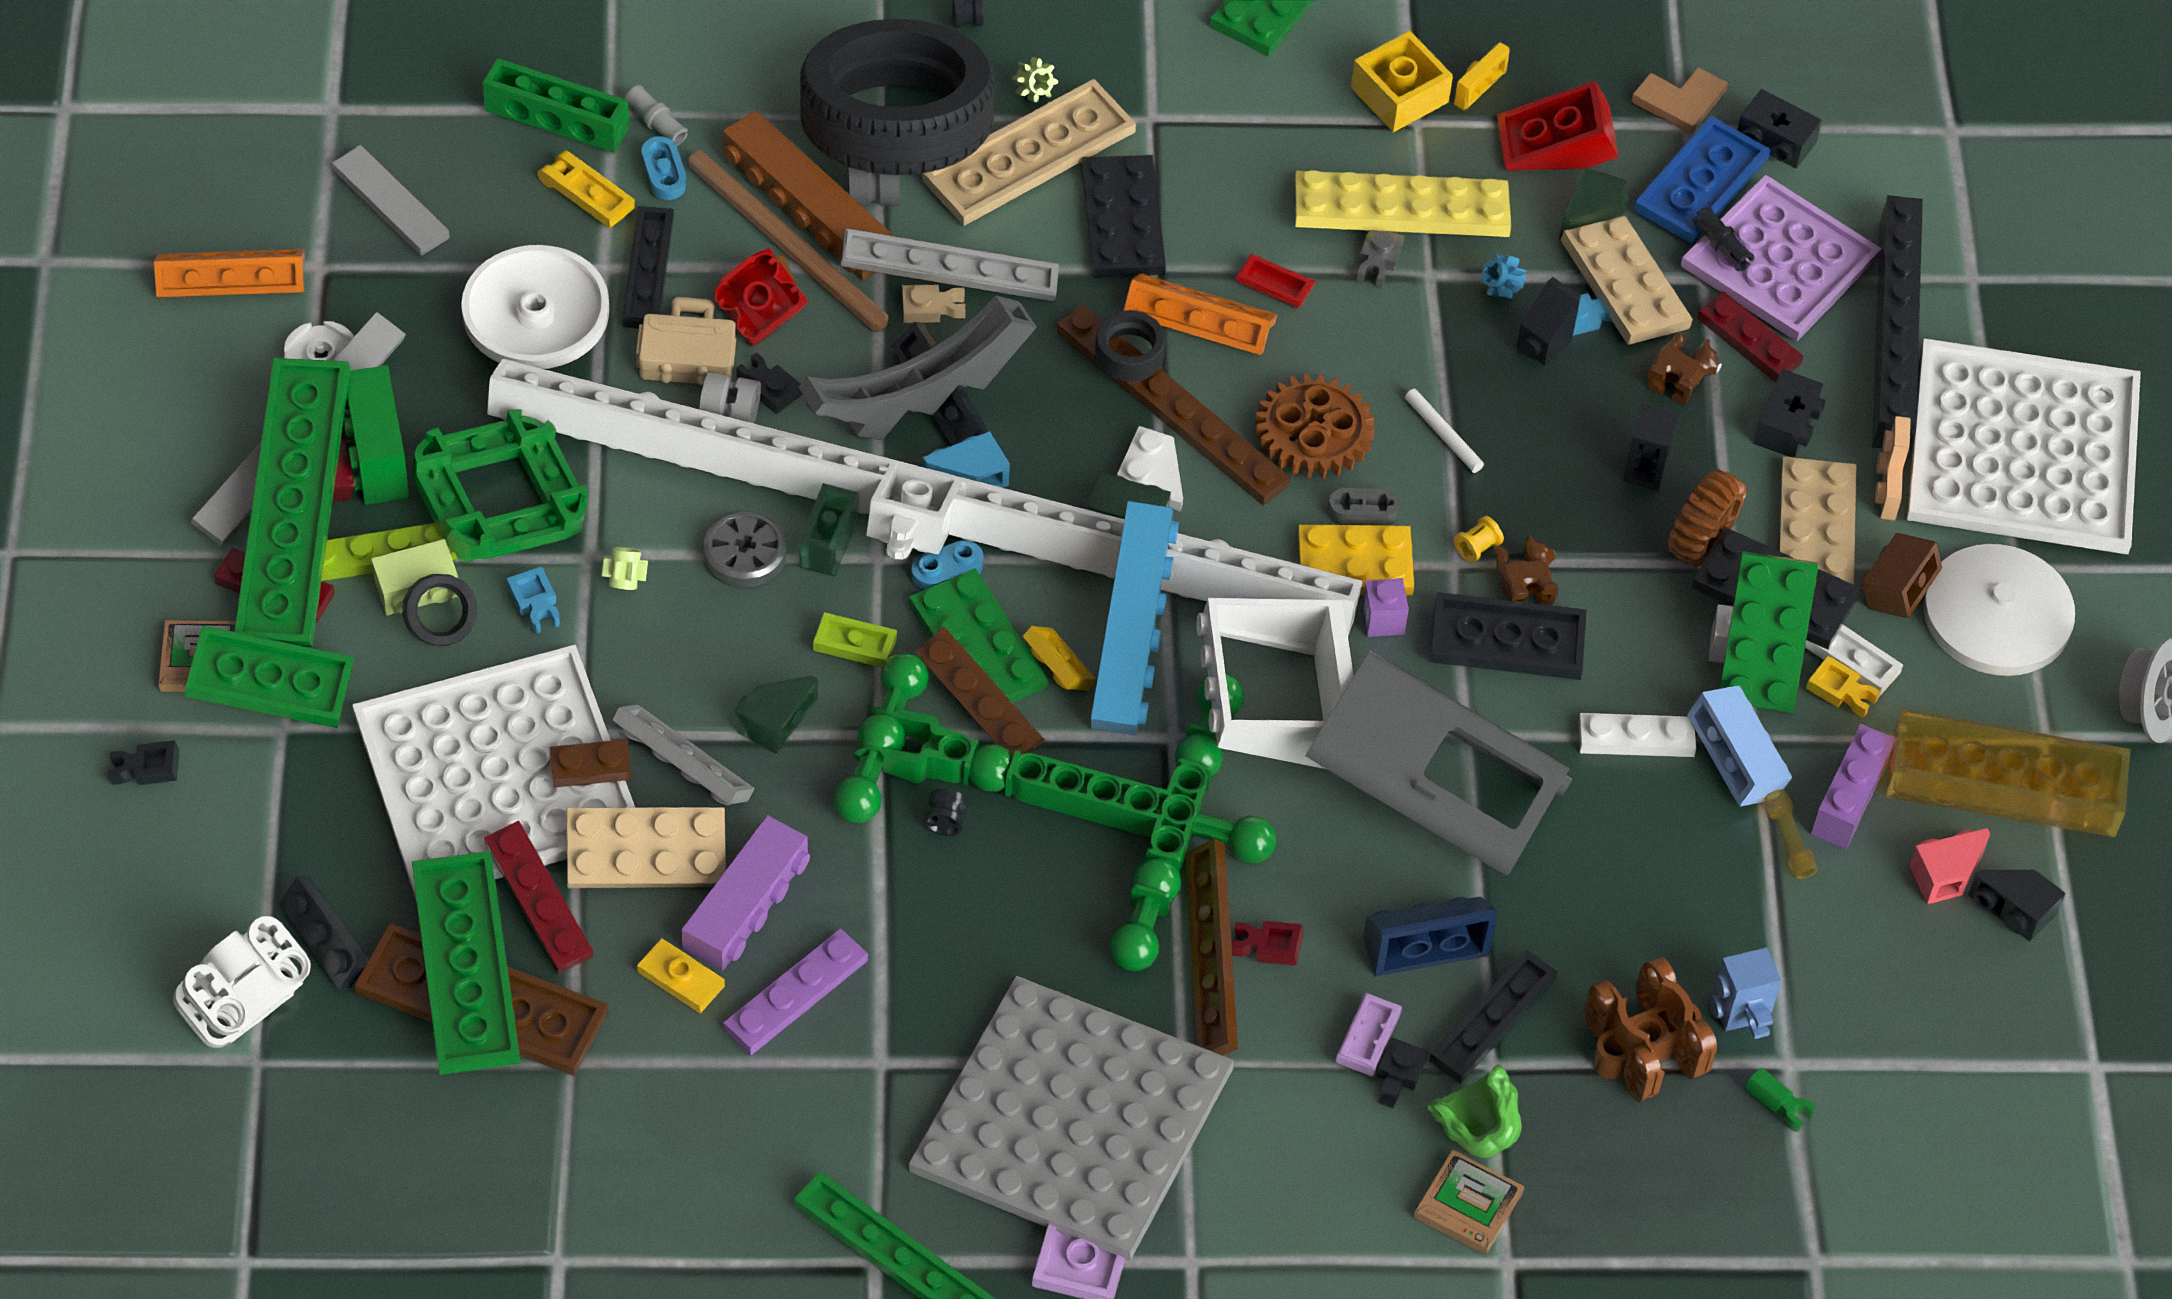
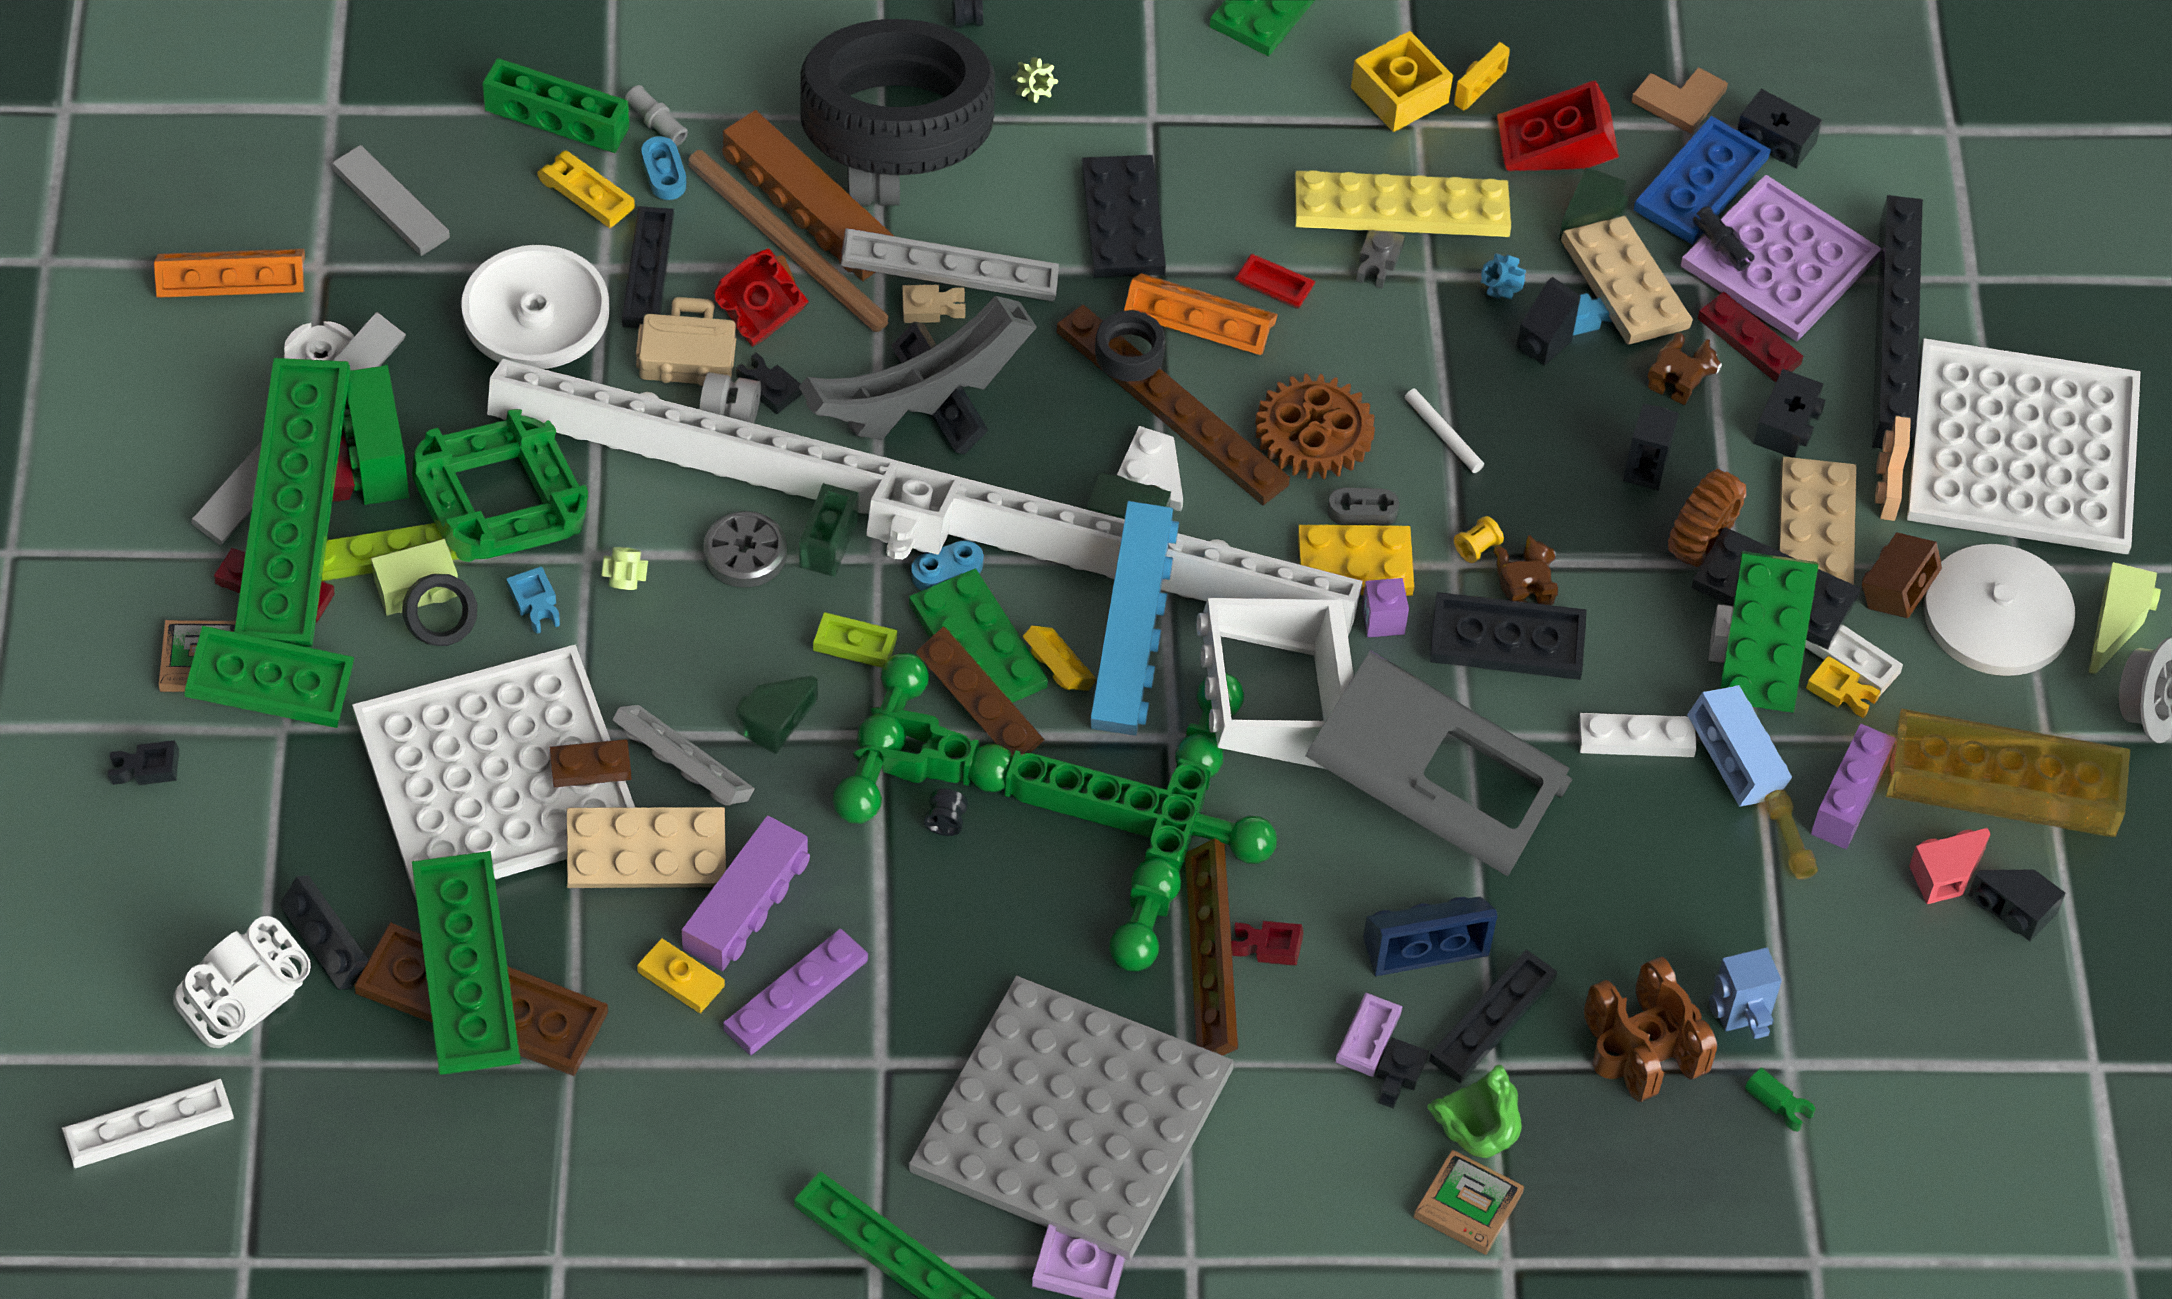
dark red plate [484,820,593,974] -> none
tan plate [922,79,1136,226] -> none
dark azure slope [923,431,1010,488] -> none
none -> white tile [62,1079,234,1168]
none -> yellowish green slope [2088,562,2161,674]

